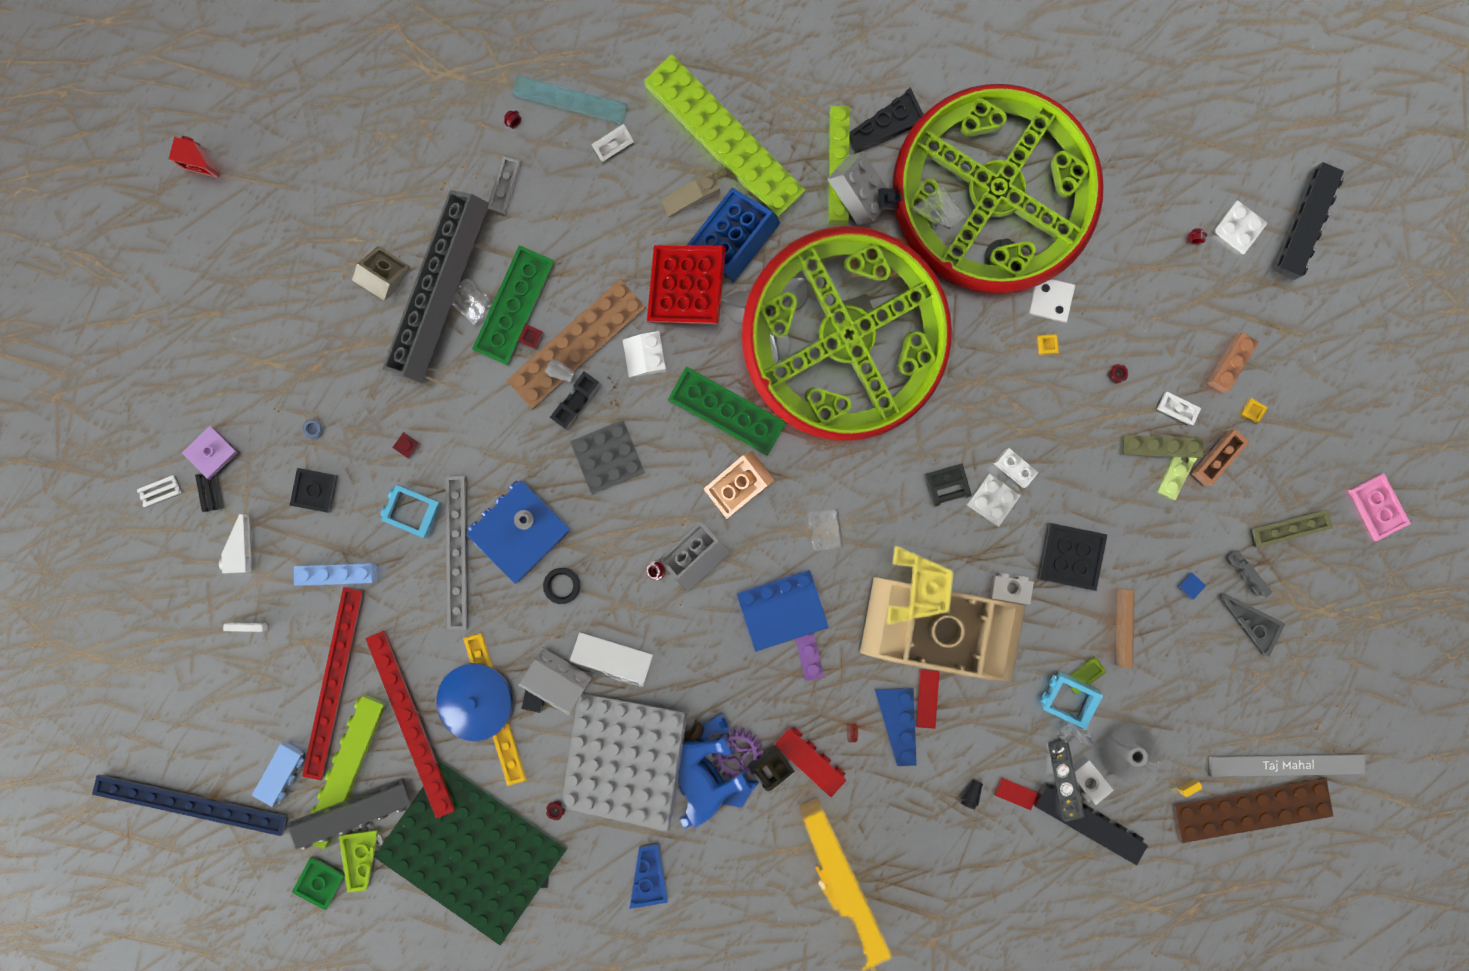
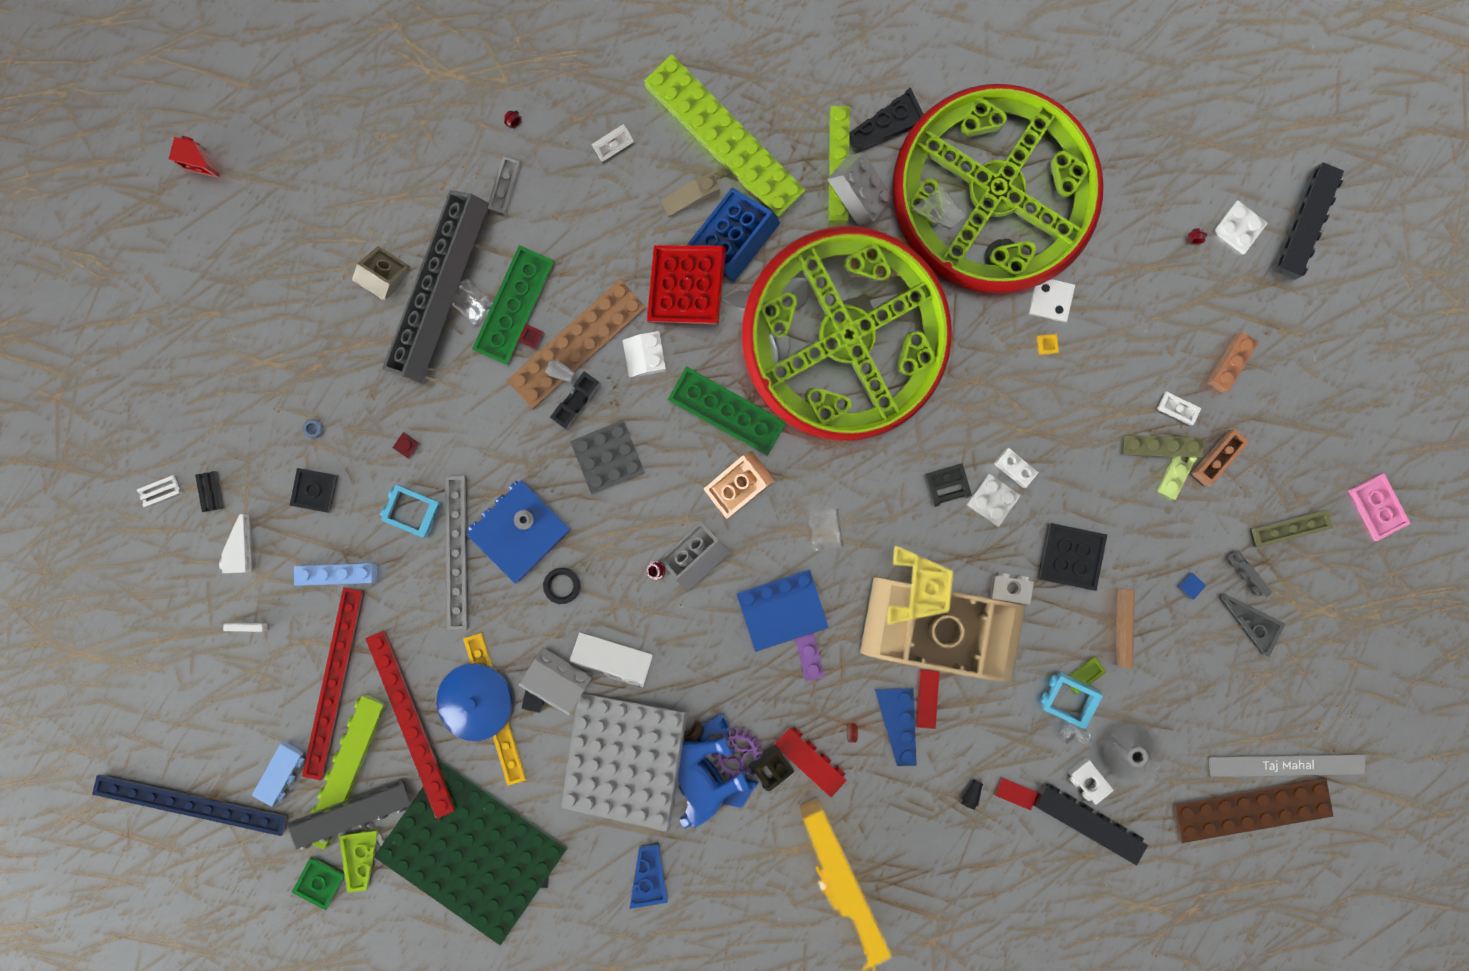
lavender plate [182,426,237,480] -> none
clear light blue tile [512,75,627,124] -> none
dark red plate [546,801,565,821] -> none
black tile [878,188,902,210] -> none
dark grey tile [1048,740,1084,822] -> none
dark red plate [1109,364,1128,383] -> none
yellow tile [1177,779,1203,797] -> none
yellow tile [1240,398,1268,424] -> none

